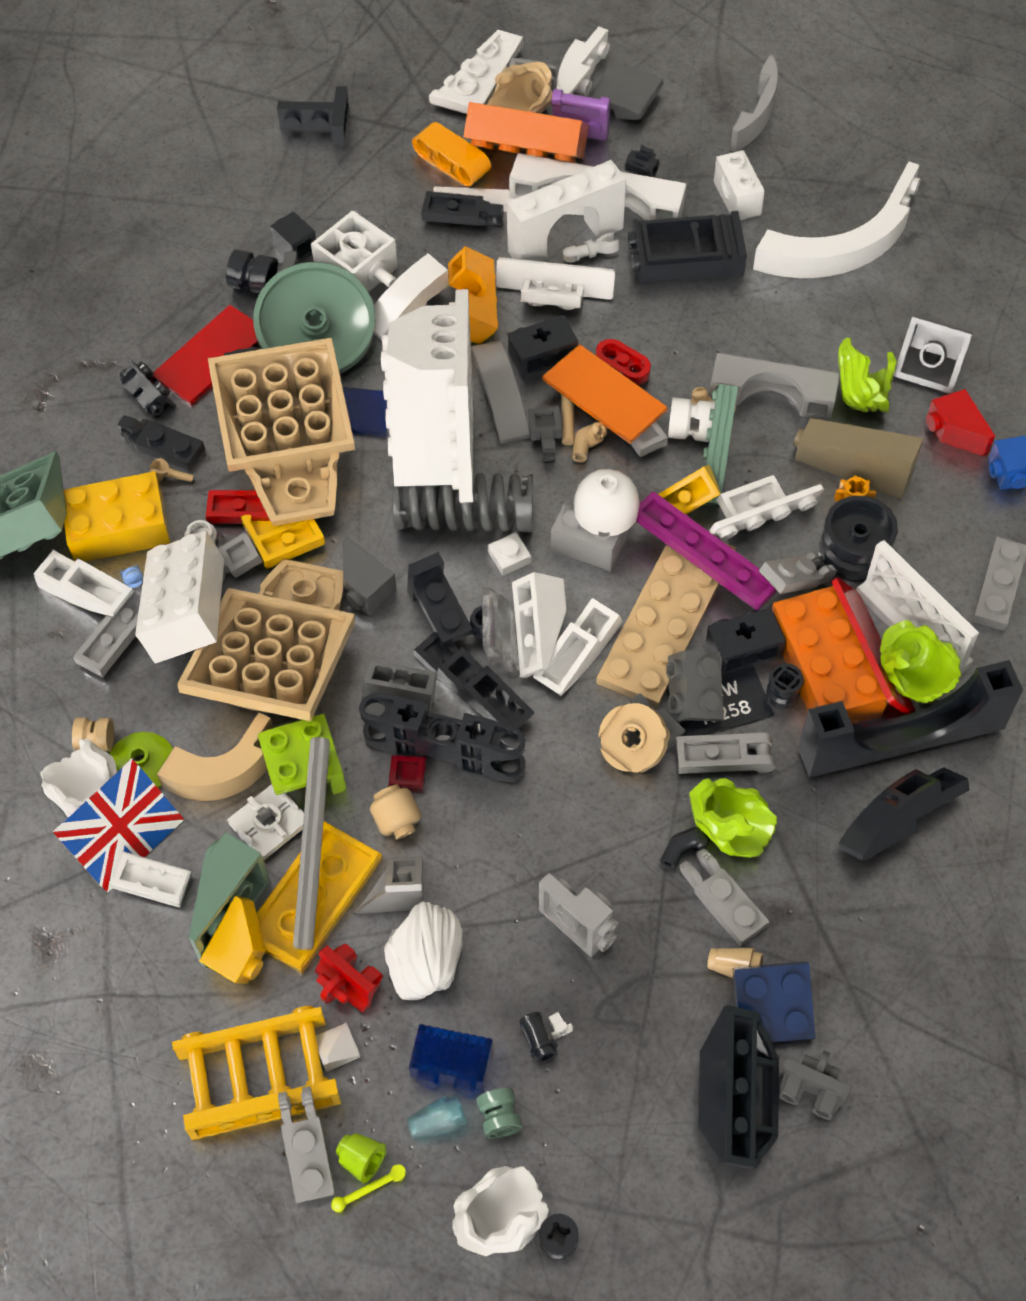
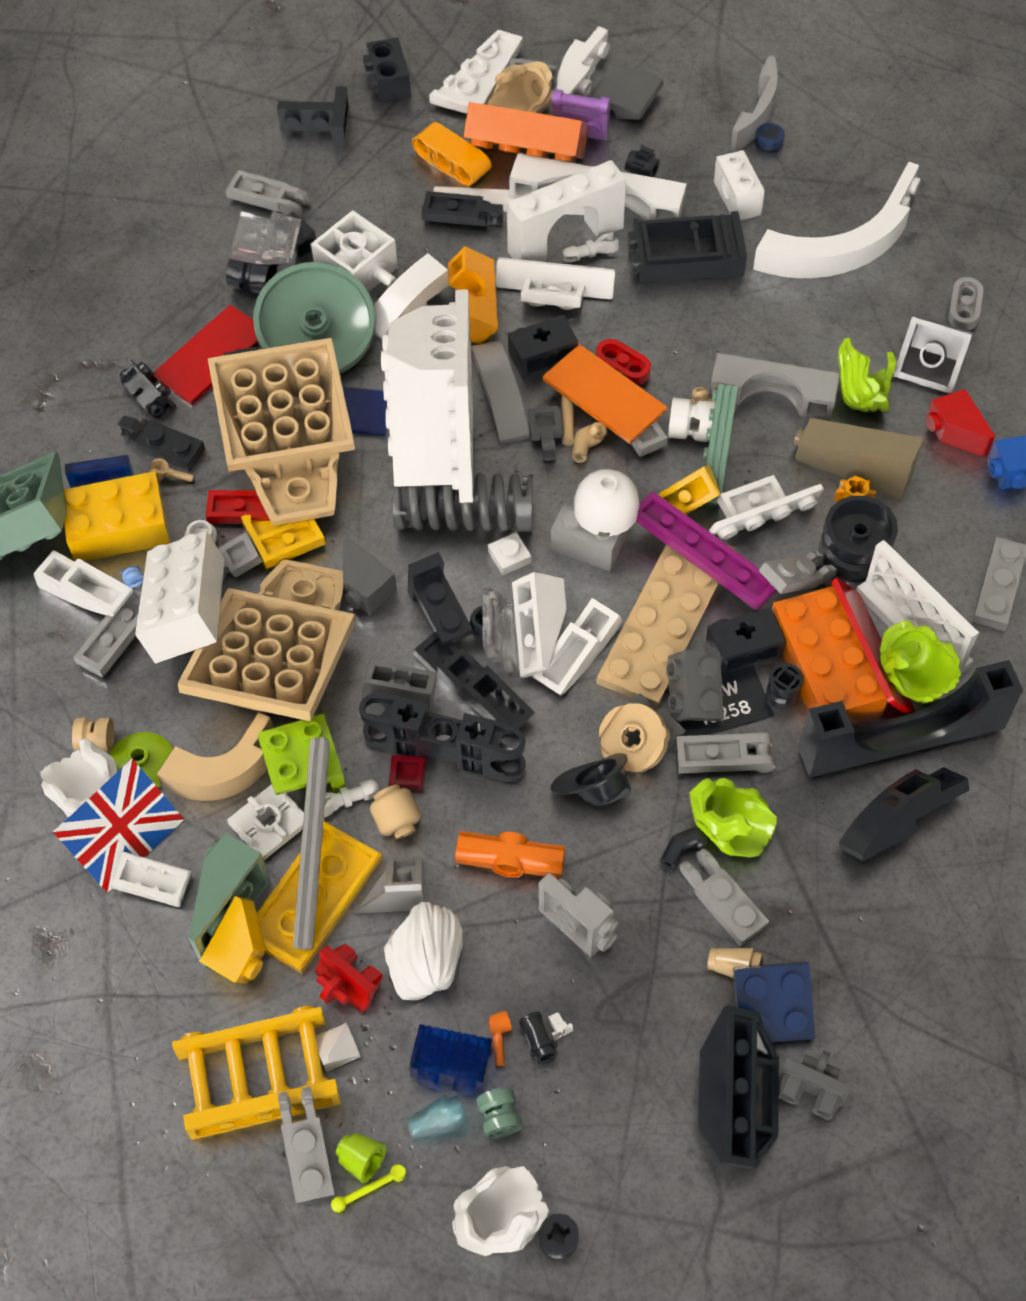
none -> clear blue plate [65,455,134,488]
none -> light grey hinge [226,170,310,217]
none -> clear slope [229,211,301,264]
none -> white piece [324,780,379,817]
none -> black brick [363,37,411,102]
none -> orange piece [455,831,566,879]
none -> orange hand [488,1011,512,1067]
none -> black piece [551,753,631,805]
none -> dark blue tile [756,123,785,151]
none -> light grey plate [948,277,984,330]

